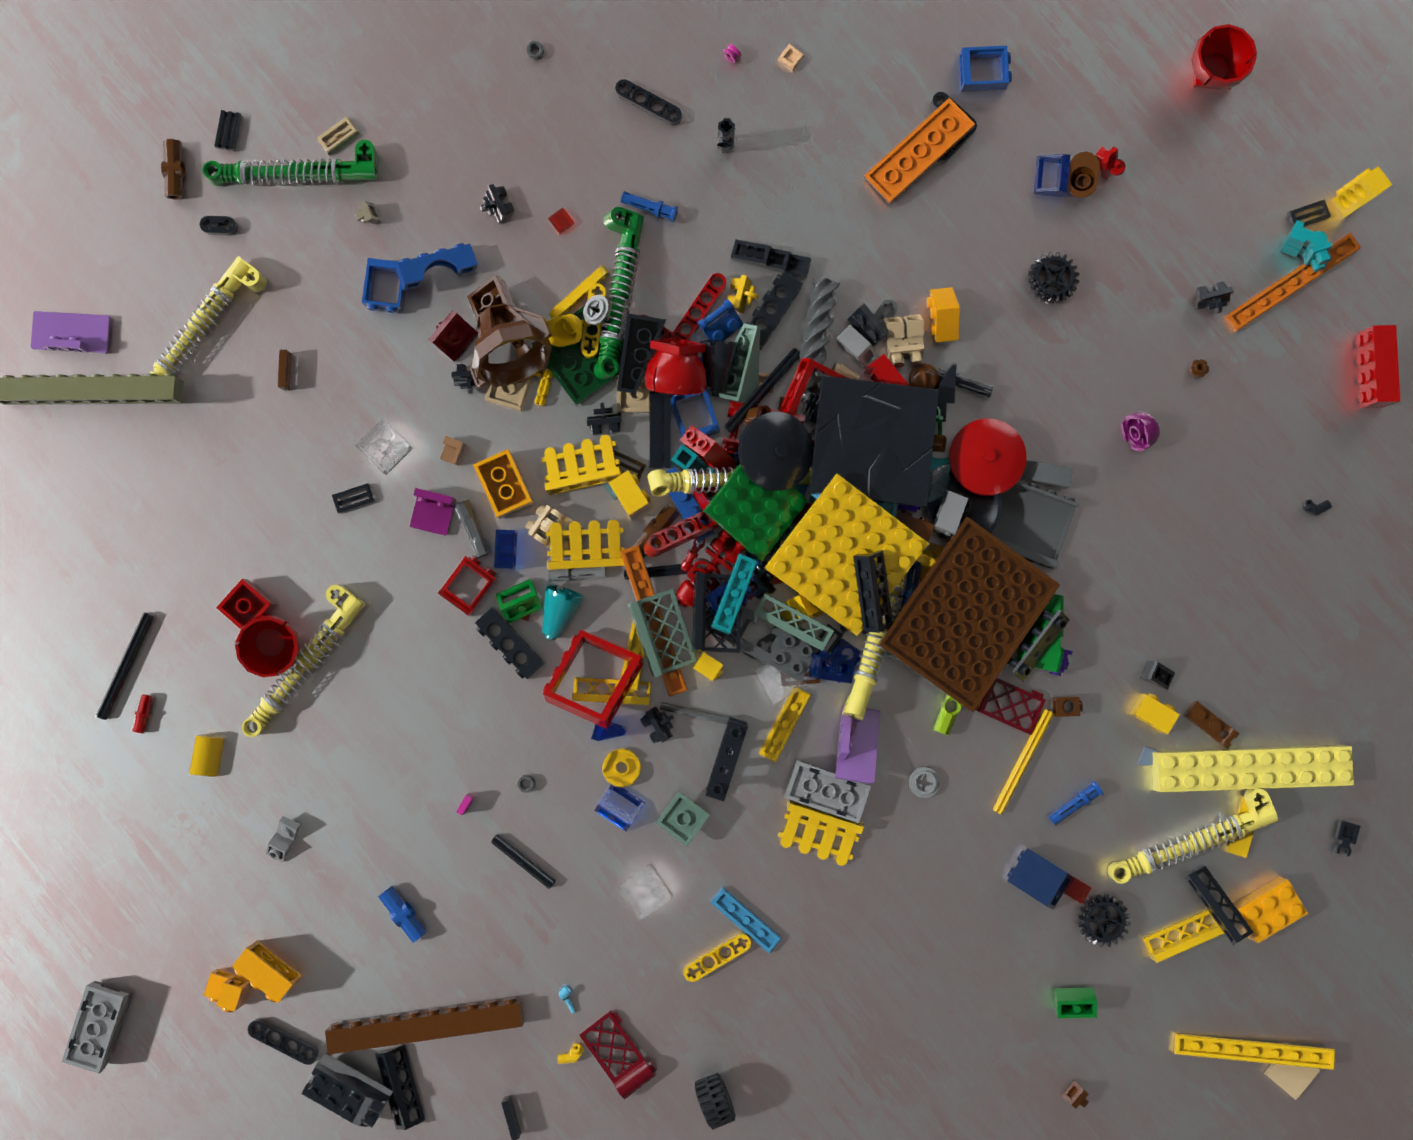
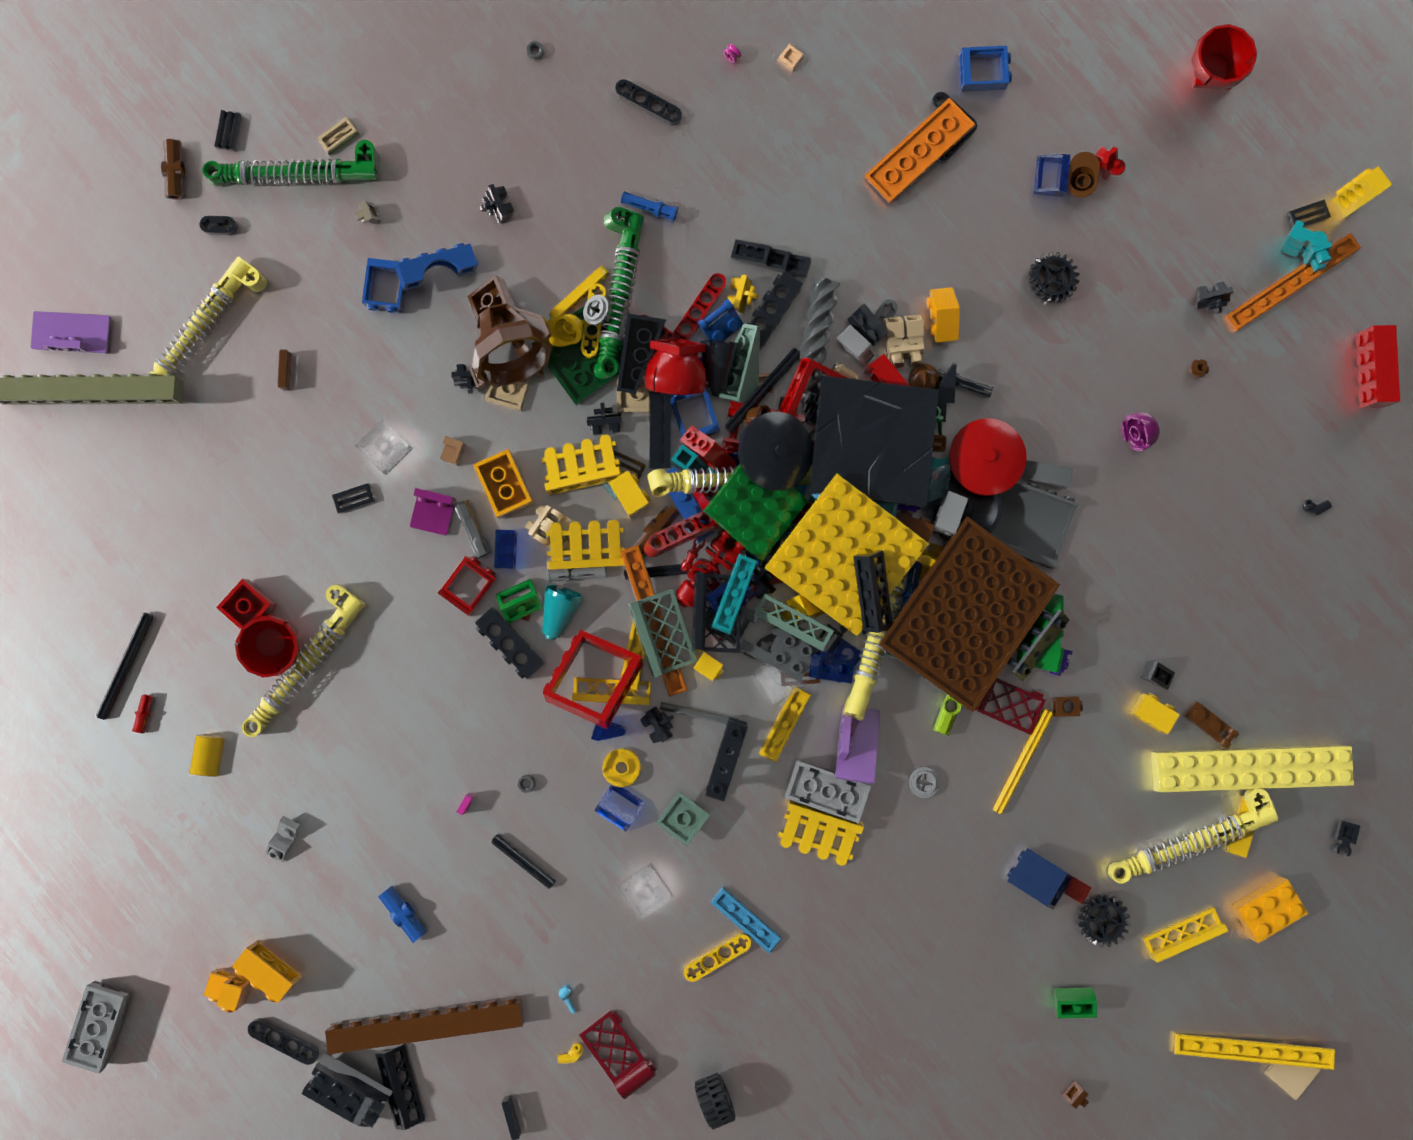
dark red tile [428,310,478,362] -> none
yellow axle [534,369,553,406] -> none
clear red tile [548,207,575,235] -> none
black piece [717,118,735,153] -> none
blue pin [1048,780,1104,826] -> none
sand blue tile [1138,746,1159,766] -> none
black fence [1185,866,1254,946] -> none

